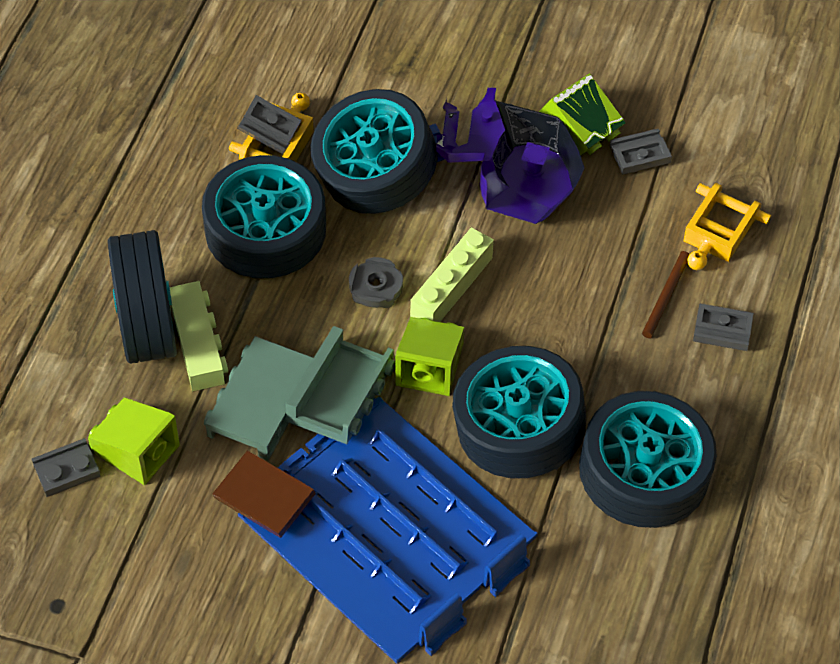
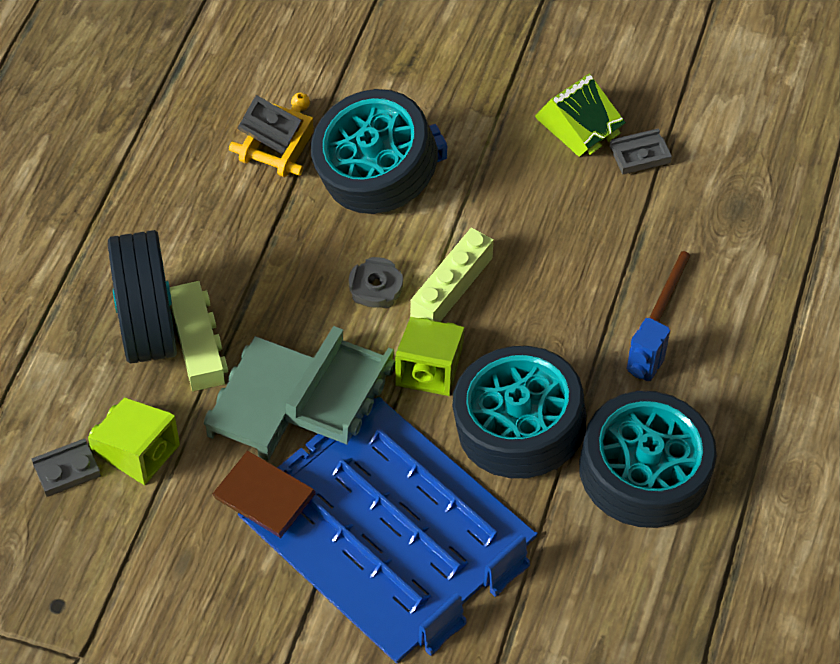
wheel [202,155,326,279] -> none
dark purple piece [436,88,584,224] -> none
yellow piece [683,183,772,270] -> none
dark grey plate [693,303,754,351] -> none
none -> blue brick [627,318,670,381]

